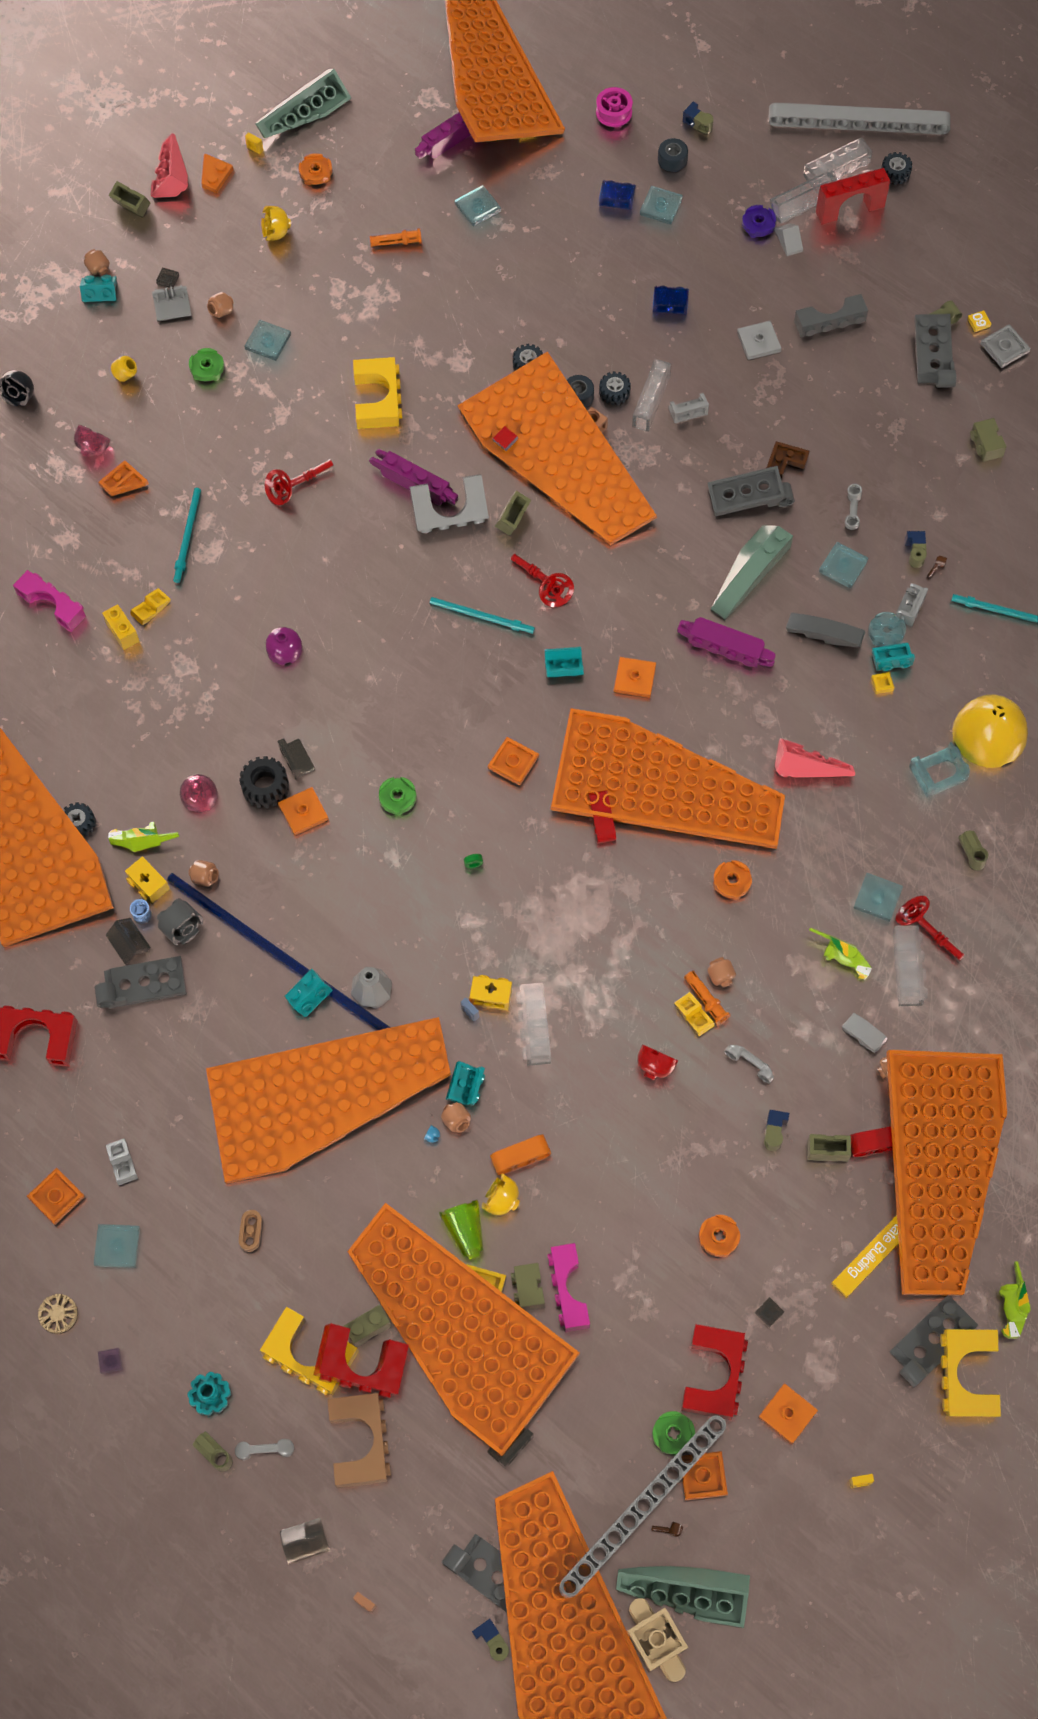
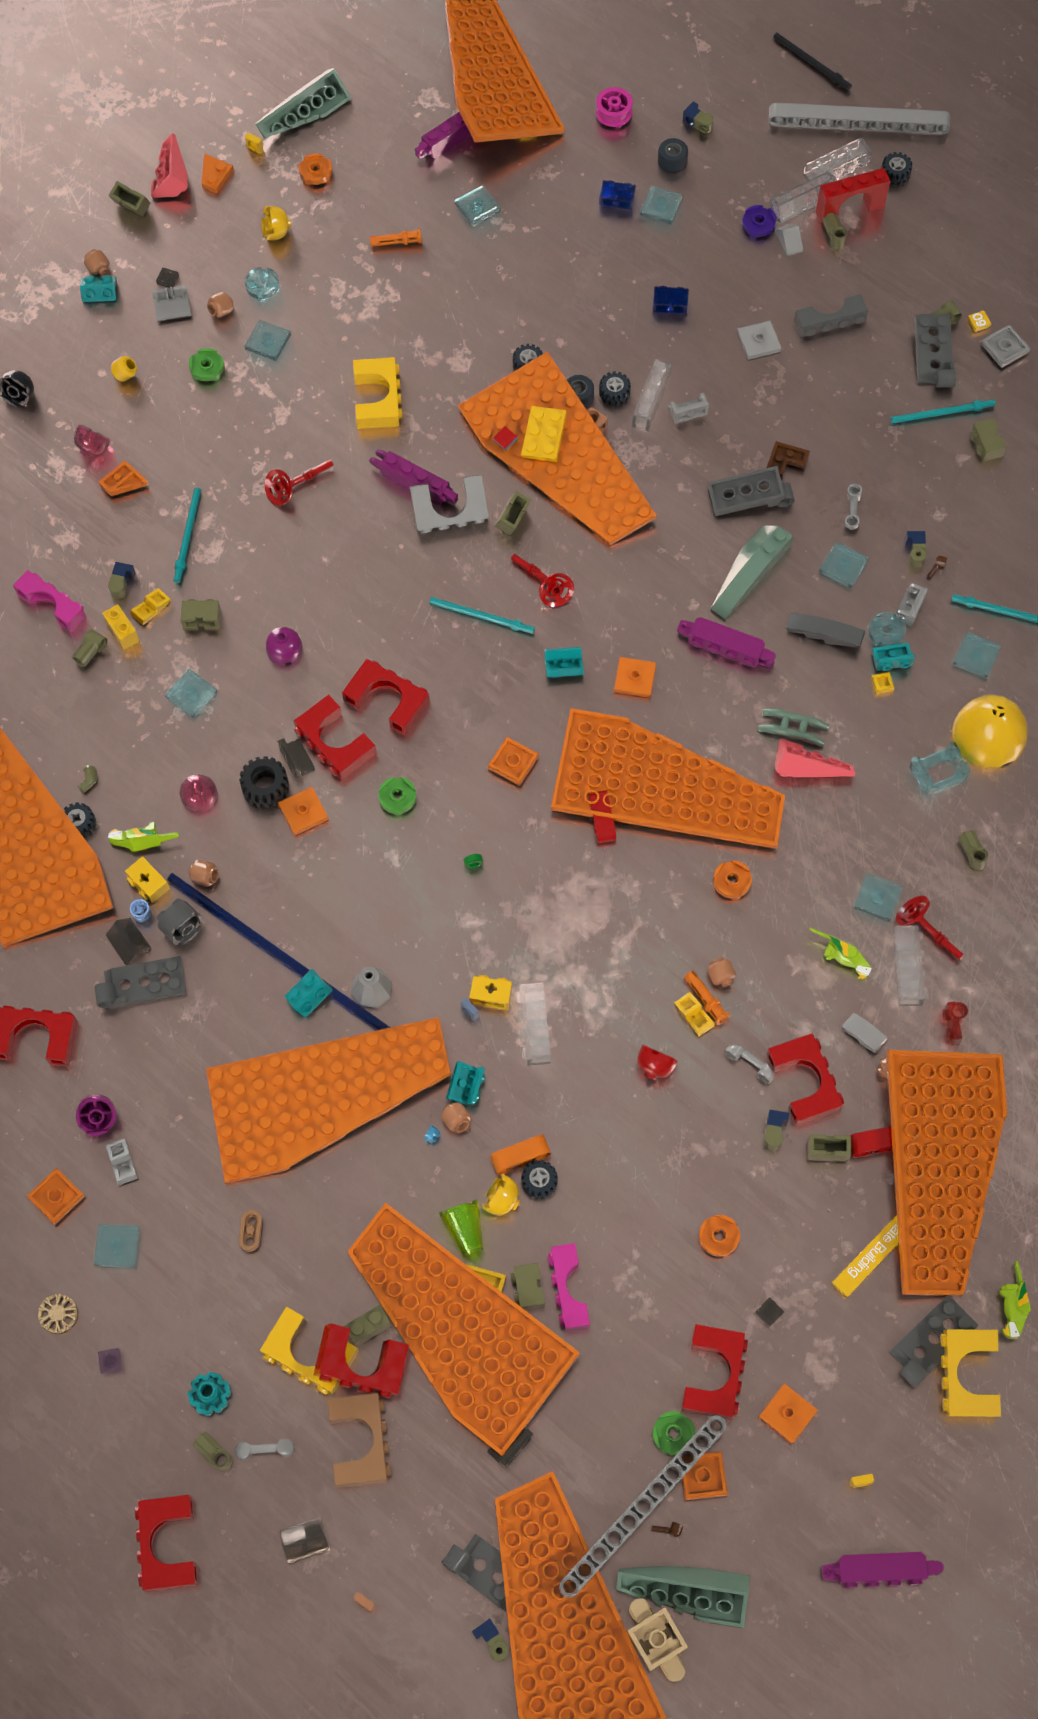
none -> olive piece [72,629,108,667]
none -> magenta cylinder [76,1094,116,1136]
none -> olive arm [78,765,97,793]
none -> leg [108,562,136,600]
none -> red arch [135,1495,198,1592]
none -> clear light blue plate [165,669,218,718]
none -> olive brick [181,599,221,629]
none -> clear light blue plate [245,267,280,301]
none -> red arch [293,694,377,780]
none -> red arch [342,658,430,736]
none -> yellow plate [521,406,567,462]
none -> black wheel [521,1160,558,1199]
none -> sand green piece [758,708,829,748]
none -> red arch [767,1033,844,1126]
none -> black bar [773,32,852,90]
none -> olive piece [822,212,847,249]
none -> magenta hinge [822,1552,944,1588]
none -> teal bar [890,399,996,424]
none -> clear red plate [942,1001,968,1046]
none -> clear light blue plate [953,632,1002,678]

